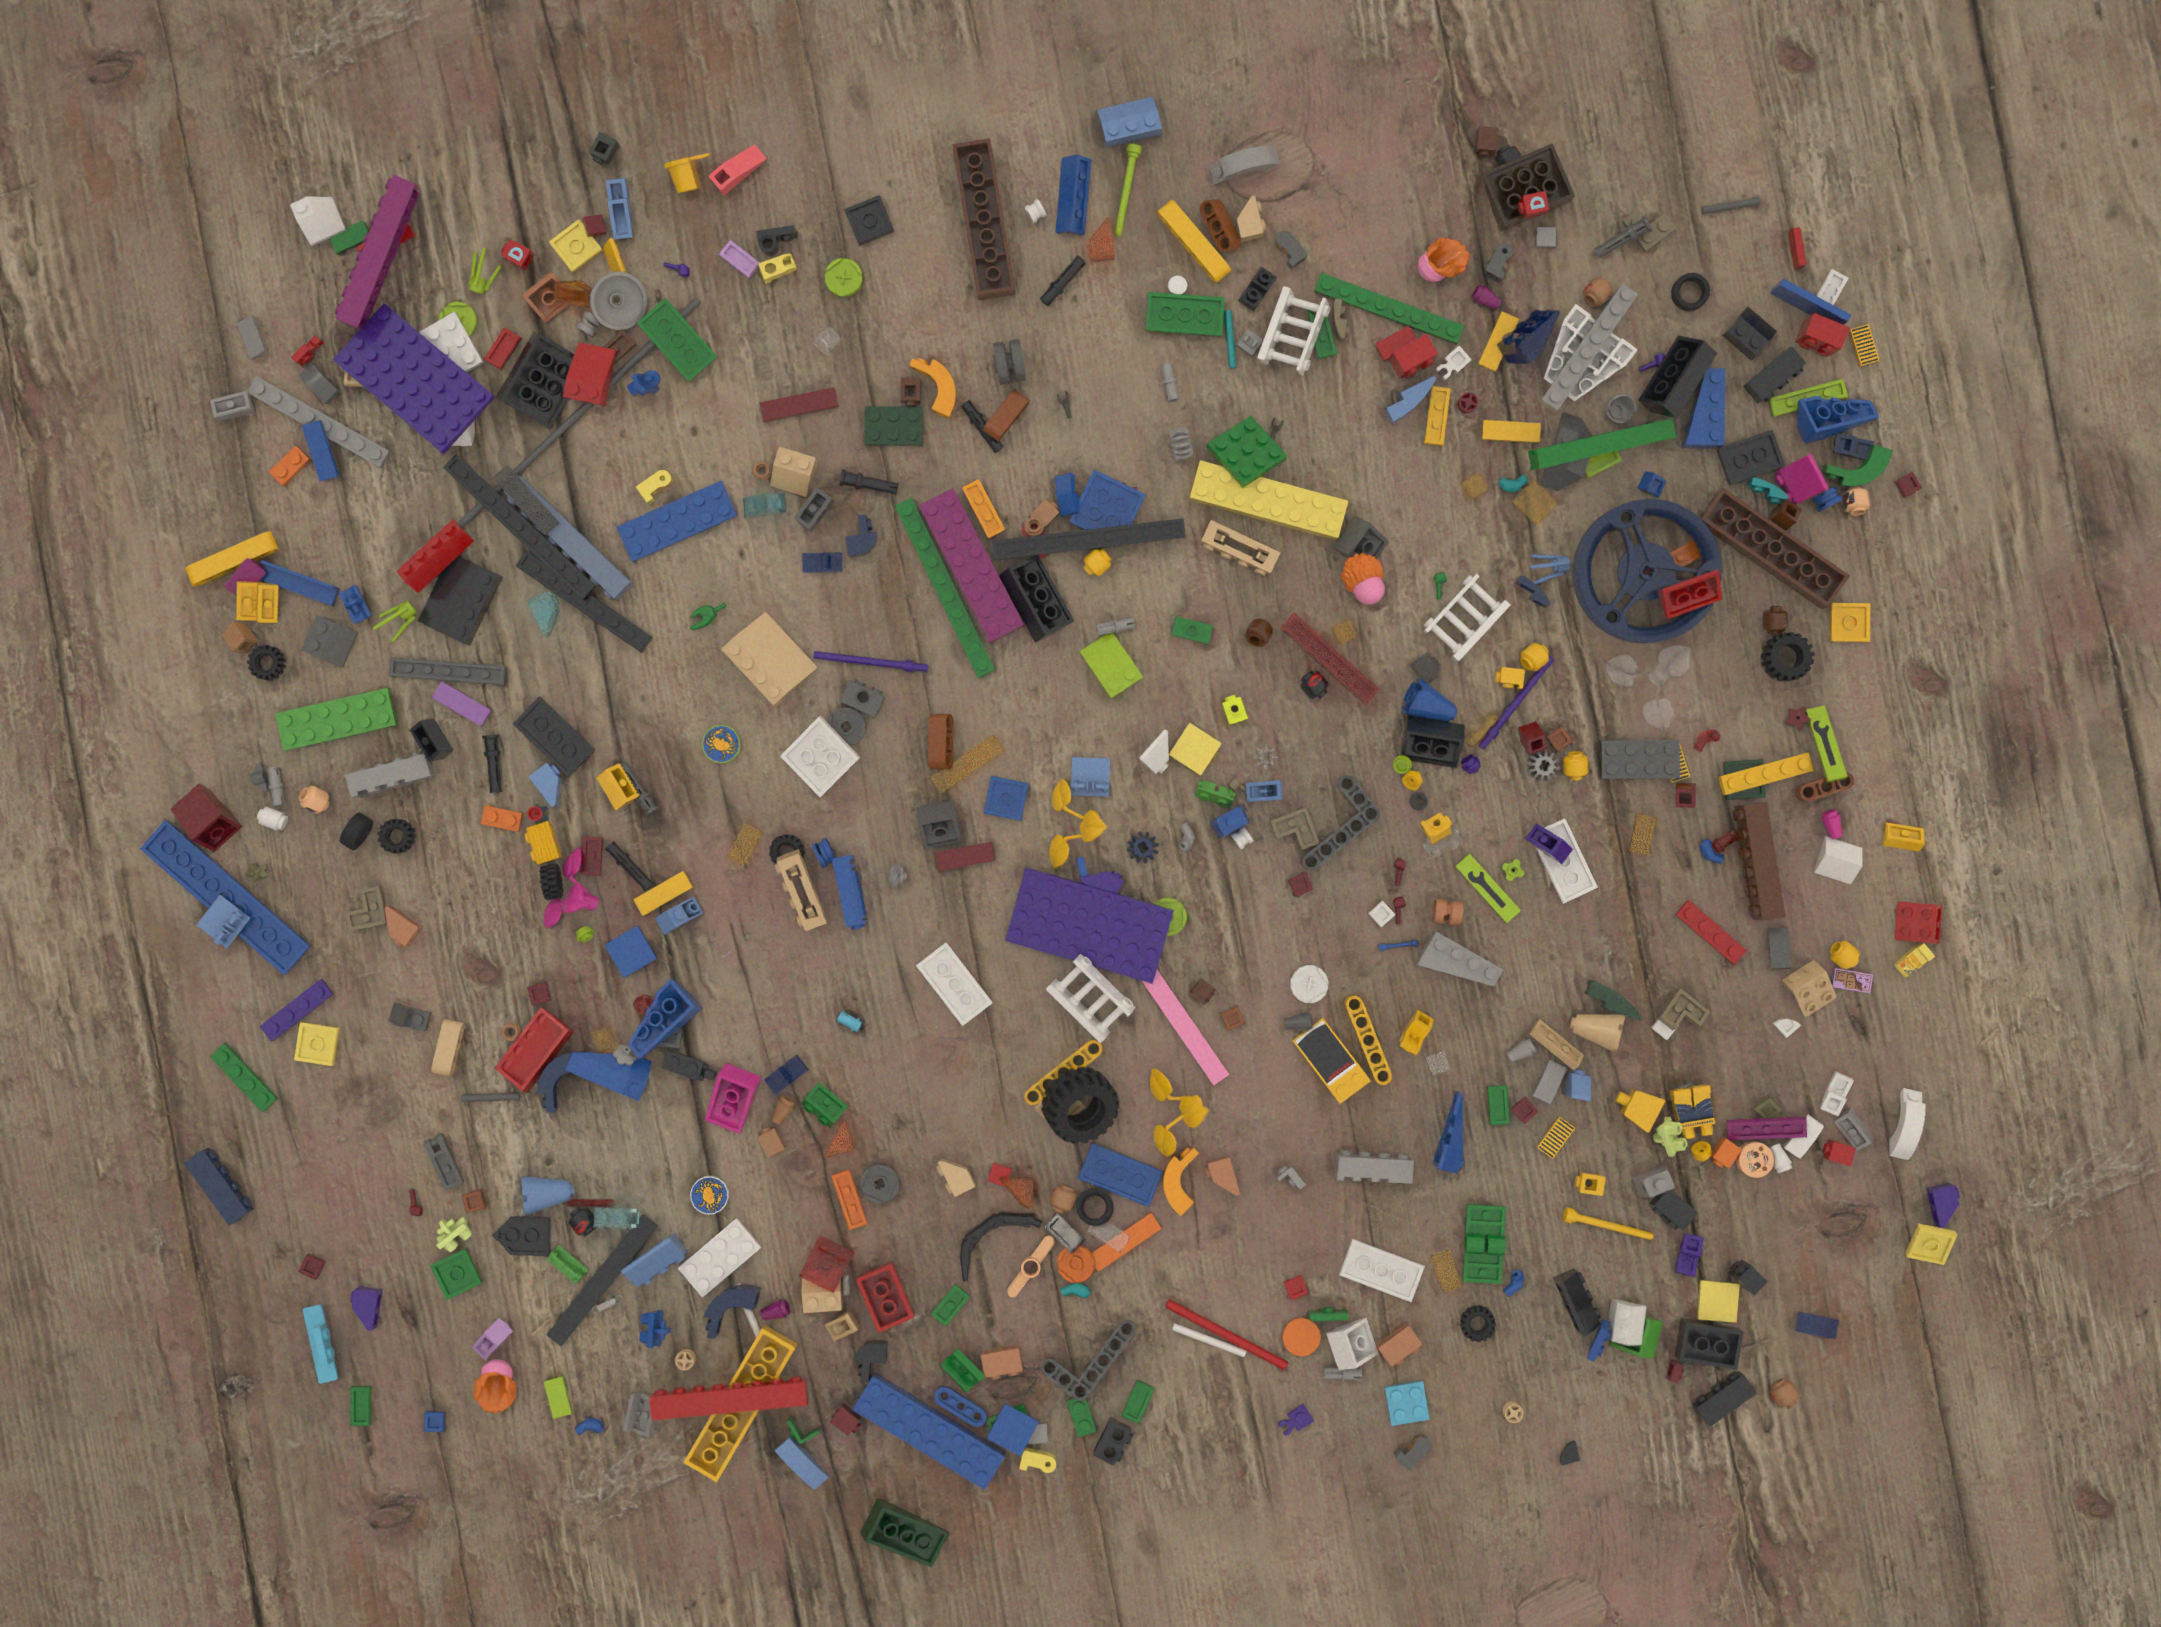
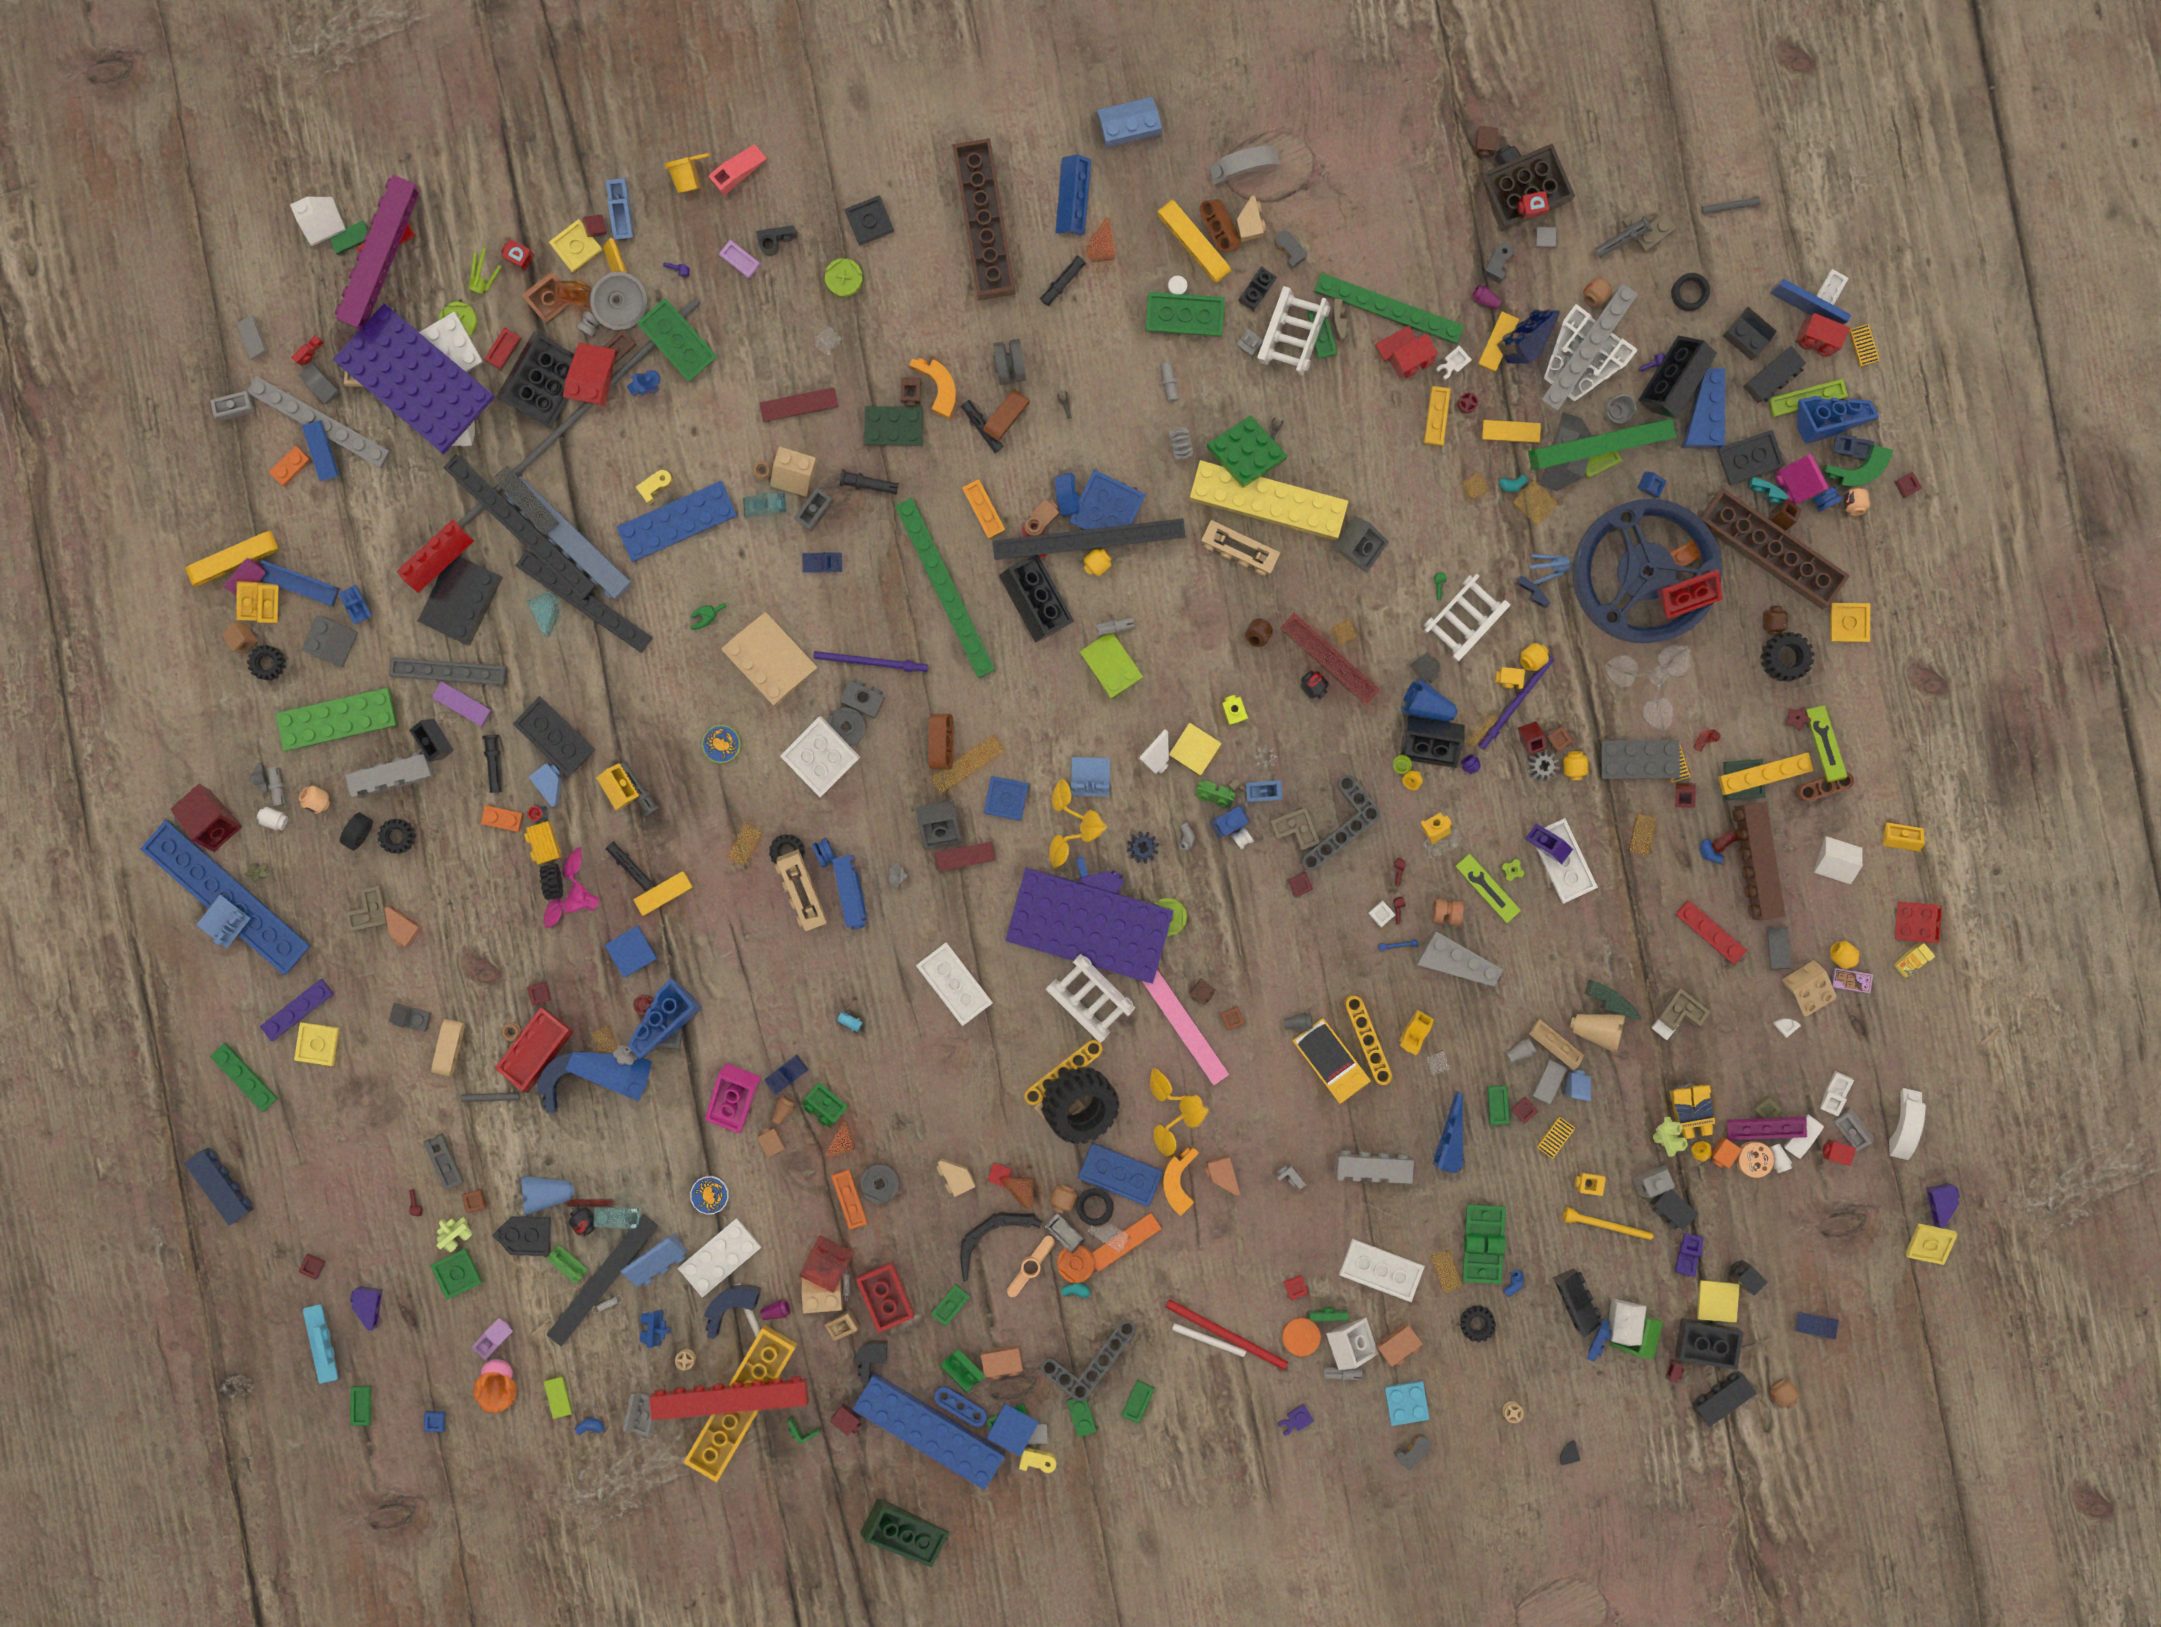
lime plant [373,601,417,642] -> none
lime plate [575,926,595,943] -> none
dark red plate [581,836,603,876] -> none
pearl dark grey brick [589,132,620,165] -> none
medium blue slope [655,897,703,935] -> none
black hinge [662,1050,717,1081] -> none
light yellow leg [758,253,797,284] -> none
medium blue slope [775,1435,829,1490] -> none
dark blue brick [845,514,877,558] -> none
magenta brick [919,488,1024,644] -> none
white wheel [1024,199,1047,224] -> none
black brick [1093,1417,1133,1466] -> none
lime piece [1115,144,1142,237] -> none
green plate [1171,616,1213,644] -> none
teal bar [1224,310,1237,369] -> none
white tile [1290,965,1329,1003] -> none
orange hair [1341,553,1385,605] -> none
medium blue slope [1384,376,1436,425] -> none
black bush [1409,793,1428,810] -> none
orange hair [1417,237,1470,282] -> none
yellow torso [1615,1089,1666,1133] -> none
red tile [1788,227,1806,270] -> none
dark pink cone [1821,809,1843,839] -> none

